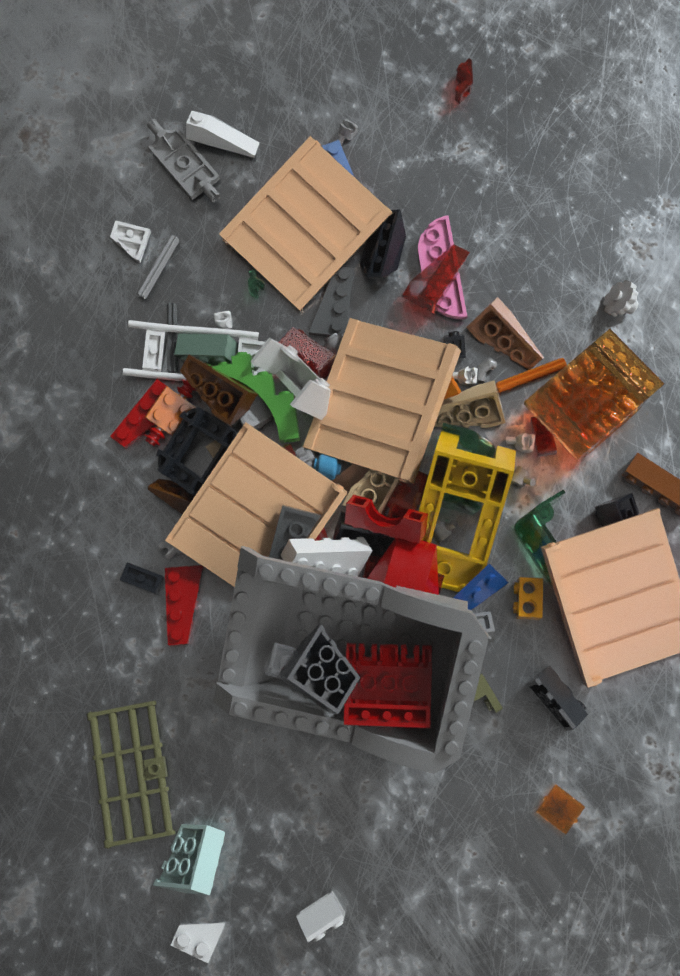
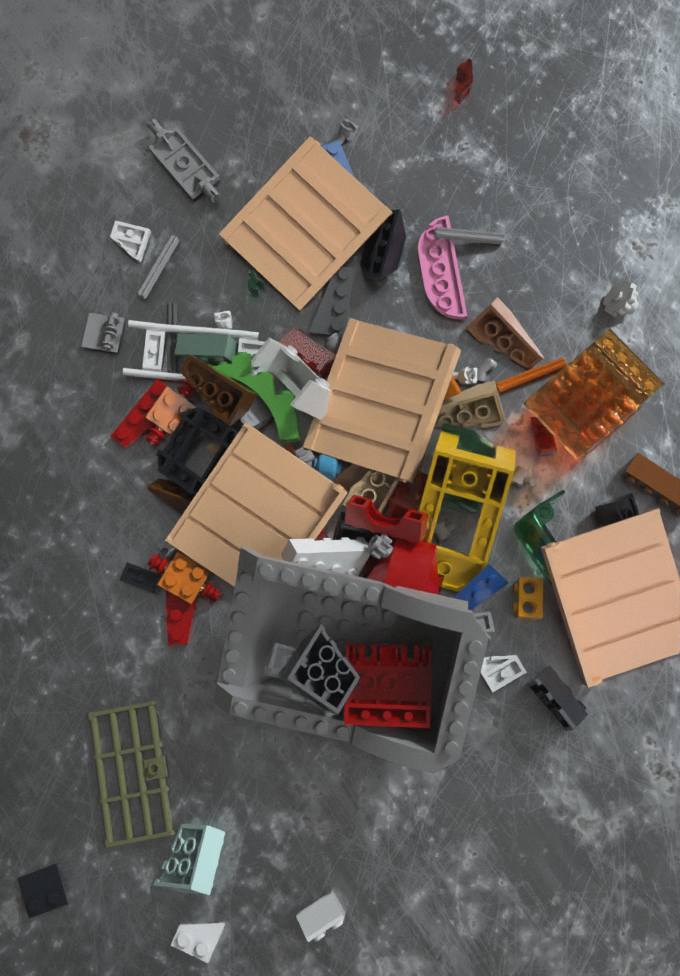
white wedge [186,111,259,158] -> none
dark grey wing [269,505,321,560] -> none
clear red wedge [402,244,470,314] -> none
black bracket [444,331,466,359] -> none
olive slope [474,673,503,713] -> none
white piece [506,433,535,453] -> none
clear orange piece [536,784,585,834] -> none
none -> black plate [17,863,70,919]
none -> light grey hinge [81,312,125,353]
none -> orange plate [148,551,221,605]
none -> light grey gear [368,534,393,559]
none -> light grey axle [434,227,505,245]
none -> white wing [480,655,527,693]

